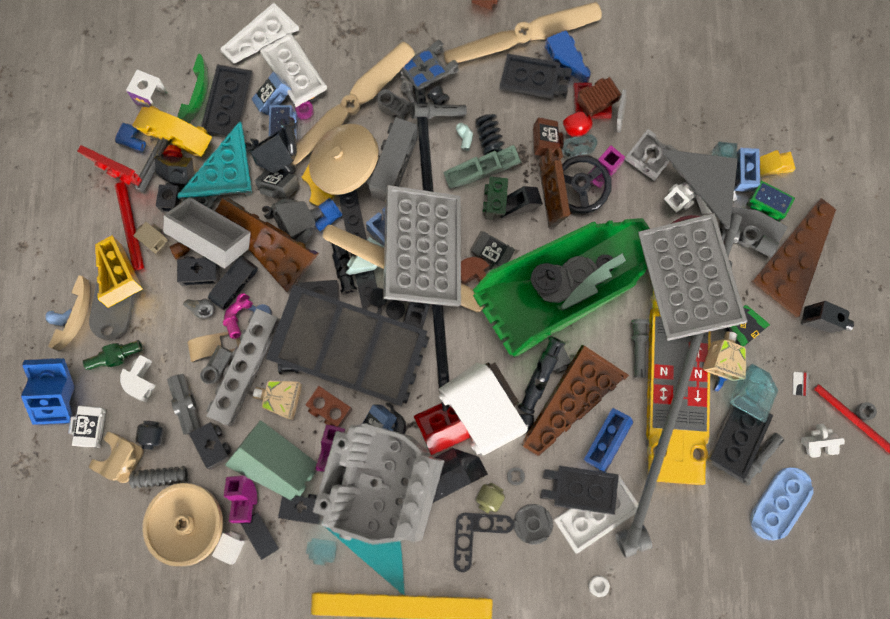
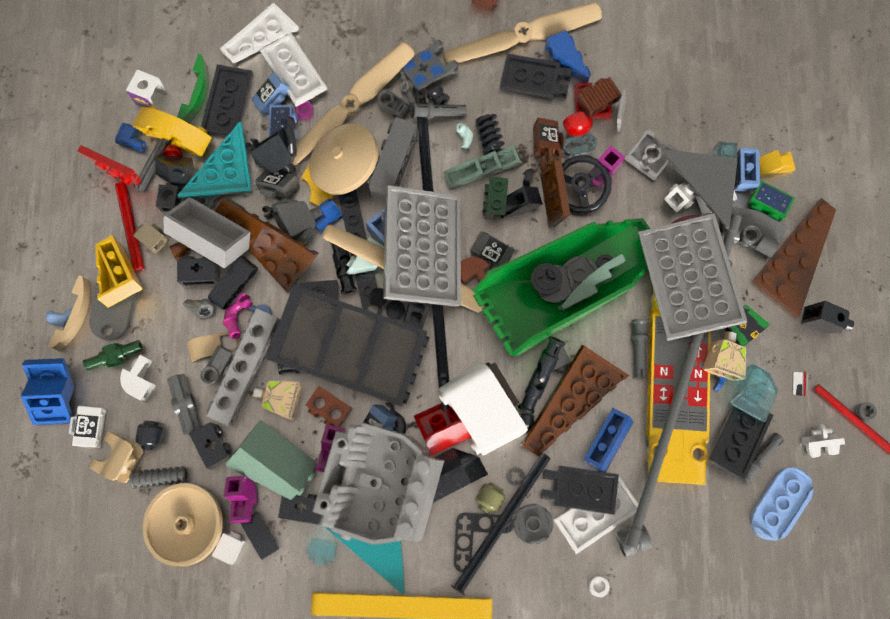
none -> black axle [451,453,550,596]
none -> black tile [523,168,536,187]

